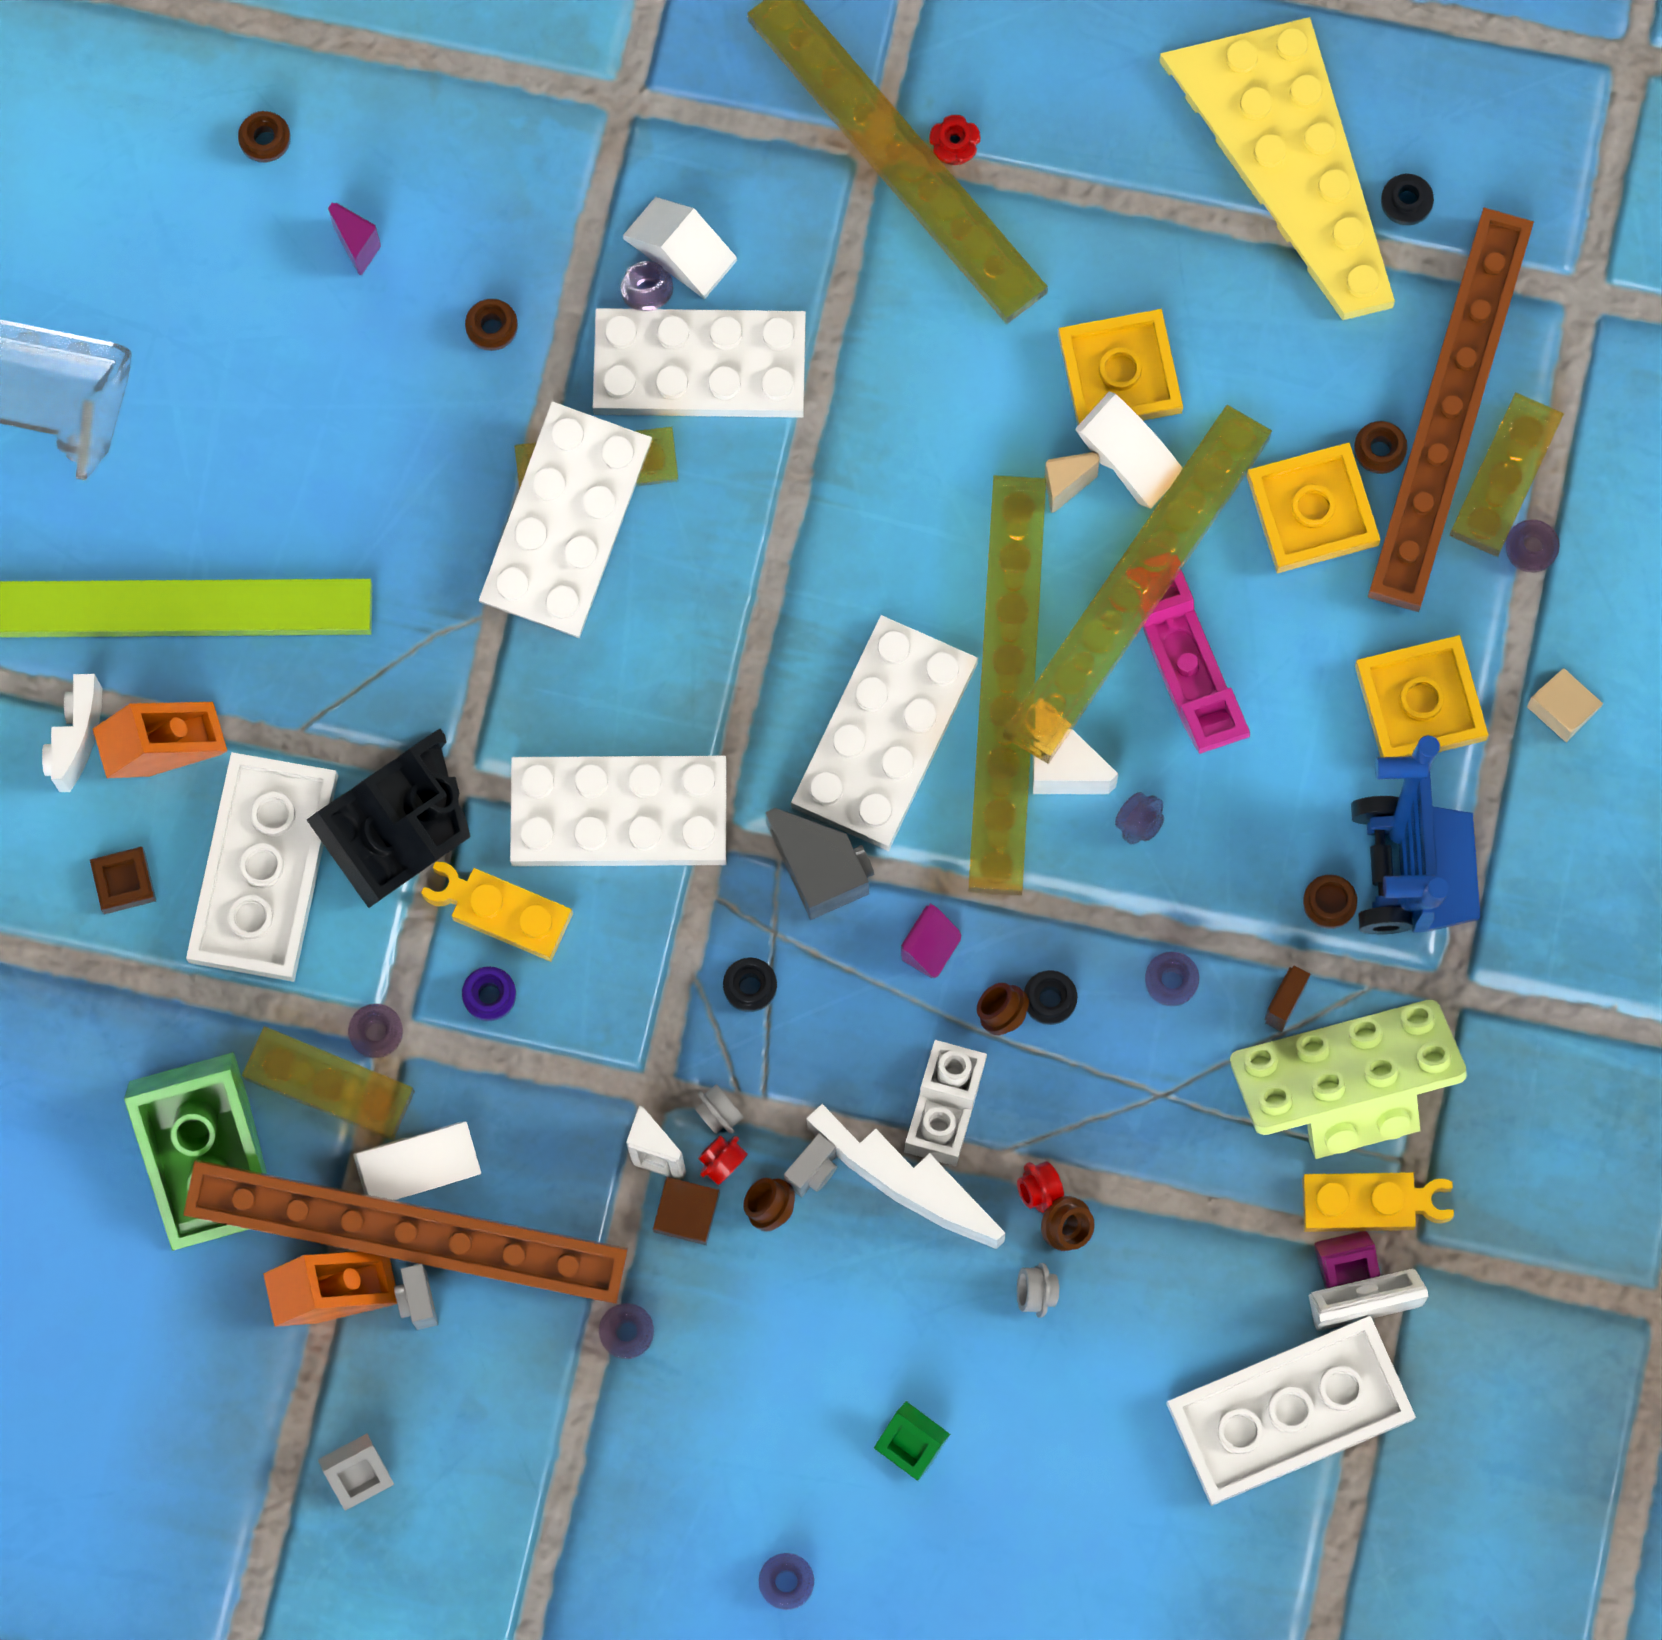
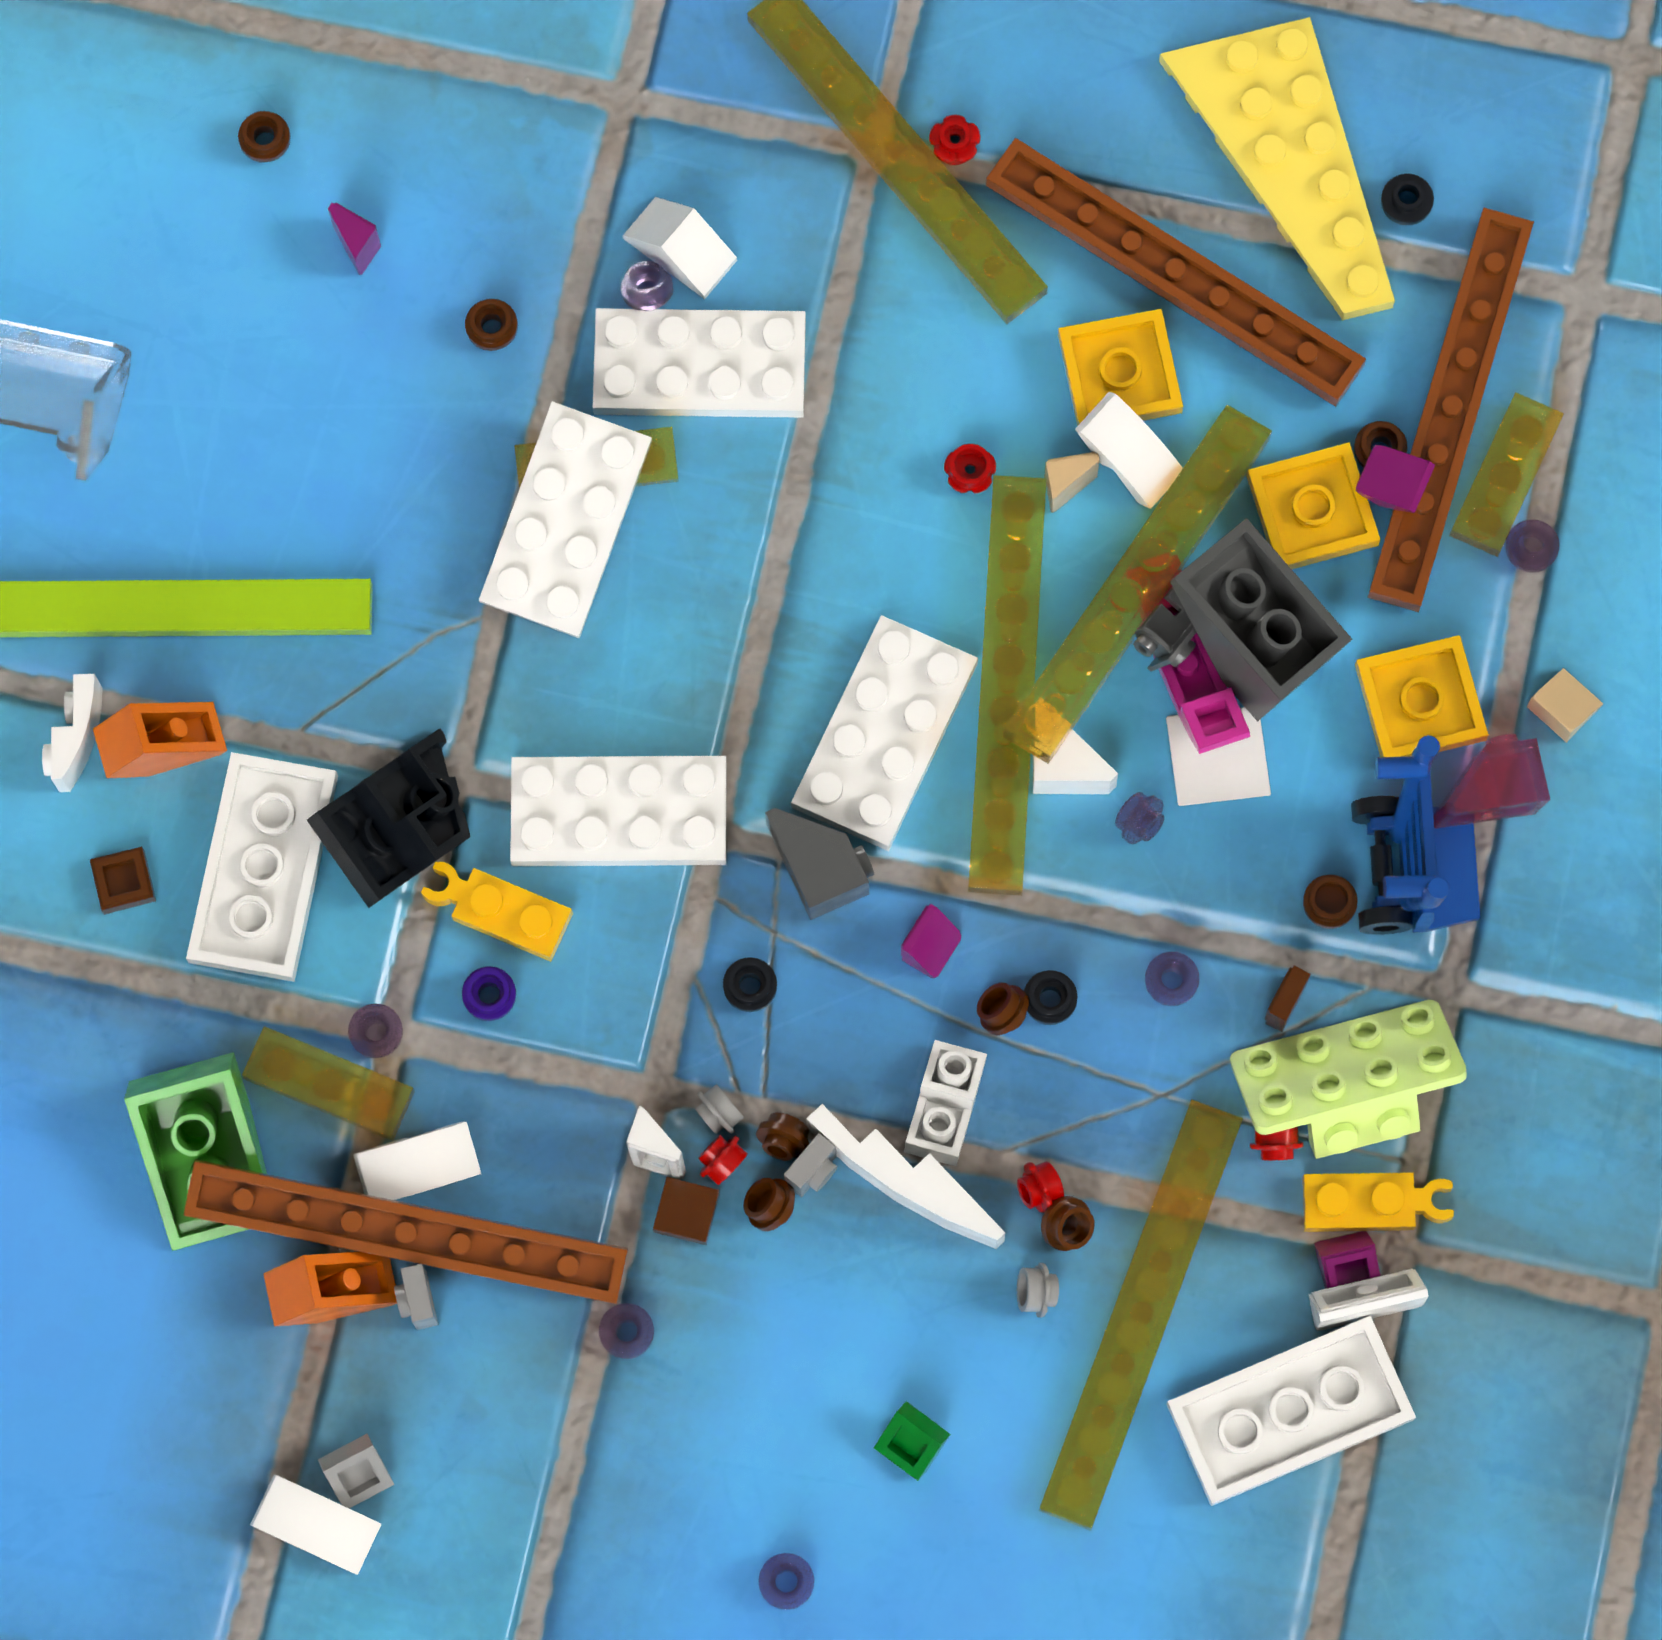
none -> white slope [250,1474,381,1575]
none -> reddish brown plate [756,1112,810,1161]
none -> red plate [944,443,996,494]
none -> dark orange plate [986,138,1366,407]
none -> clear yellow plate [1039,1099,1243,1531]
none -> dark grey hinge [1133,587,1196,671]
none -> white sticker [1166,707,1271,806]
none -> dark grey slope [1170,518,1353,722]
none -> red plate [1249,1127,1304,1161]
none -> magenta slope [1356,445,1435,513]
none -> clear pink slope [1433,734,1550,829]

